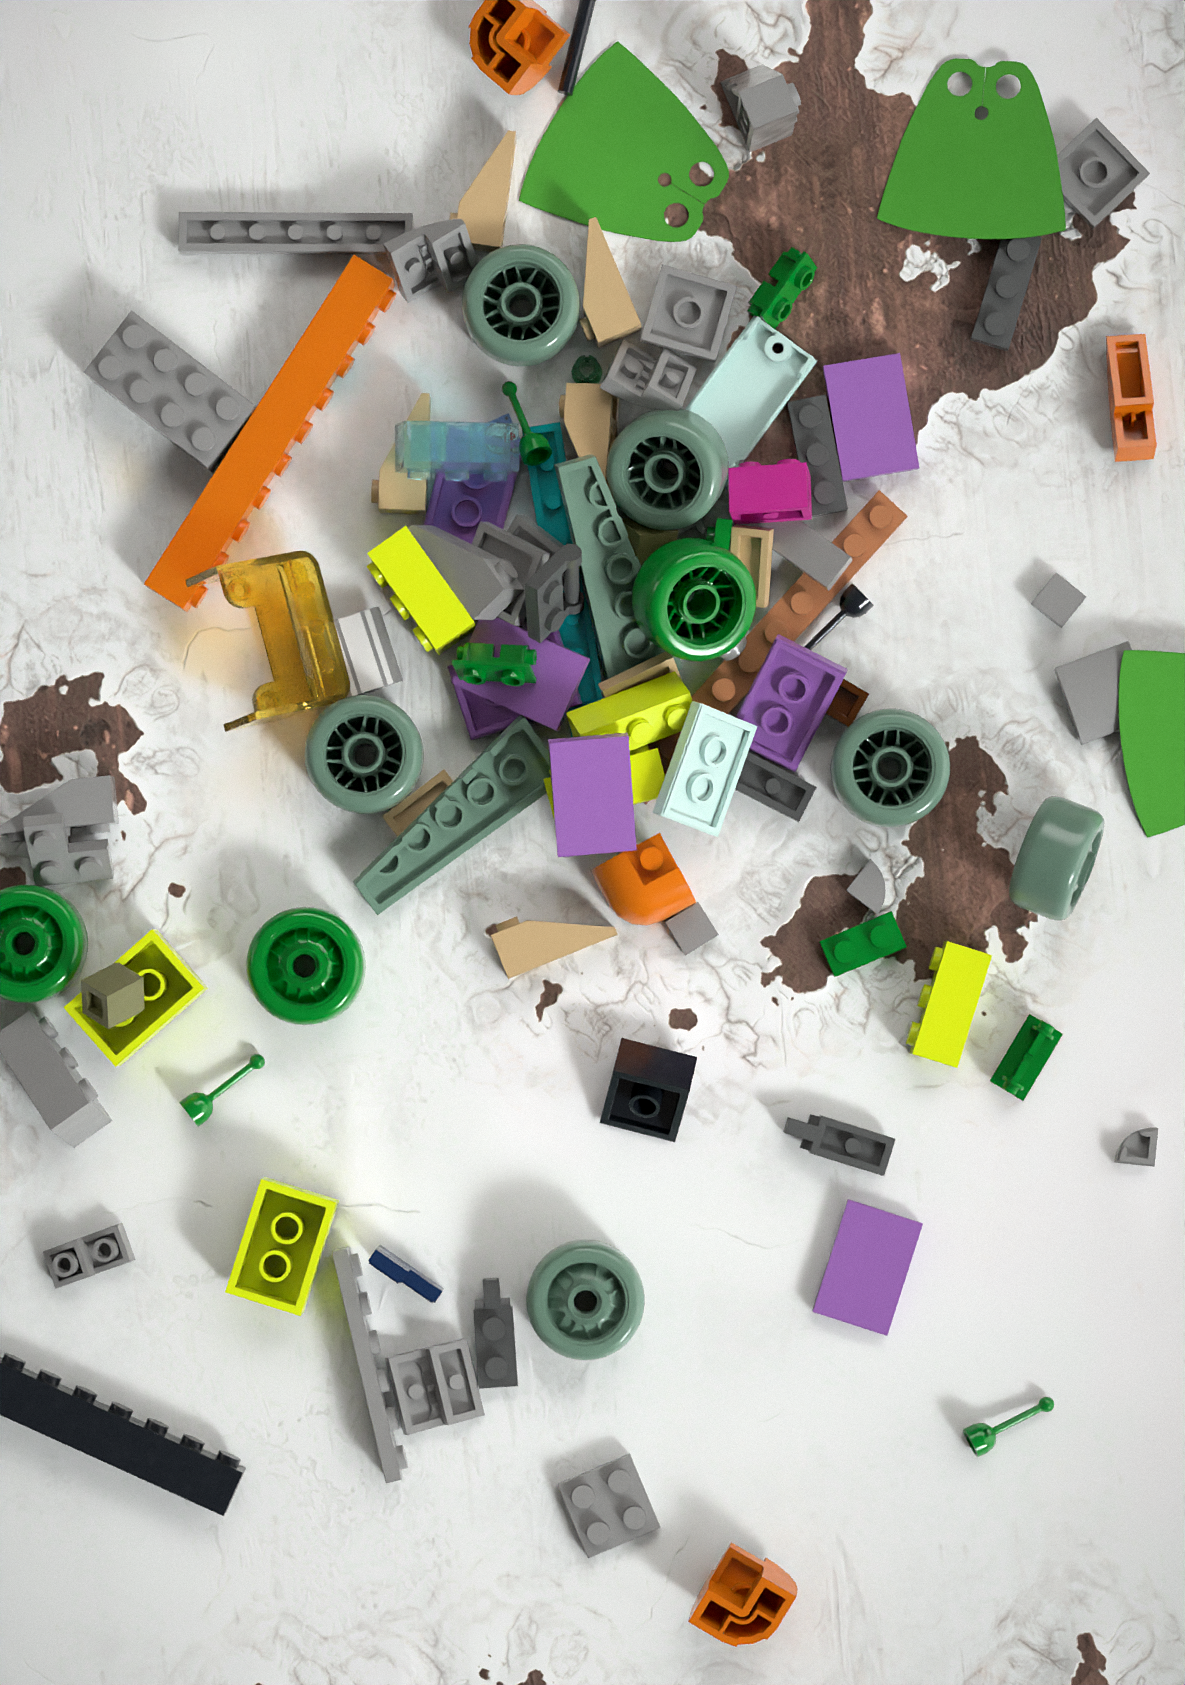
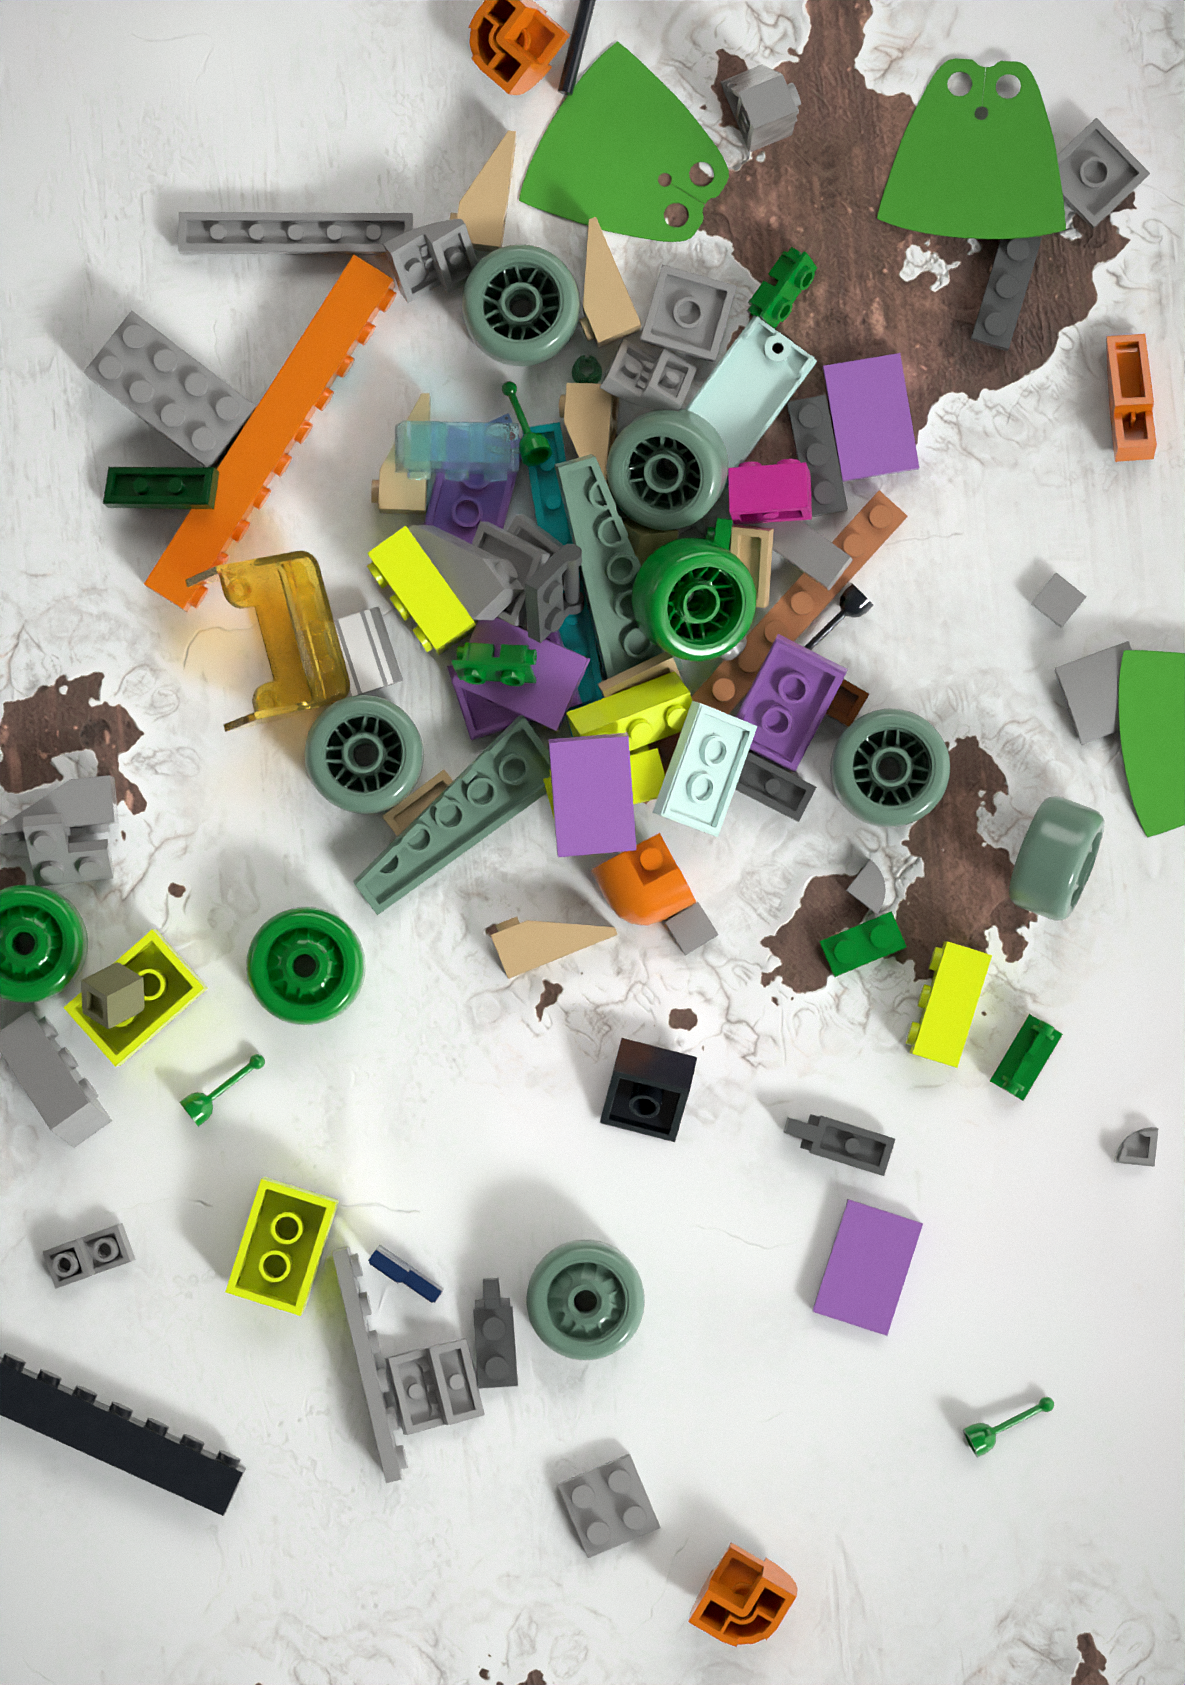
none -> dark green tile [103,467,219,509]

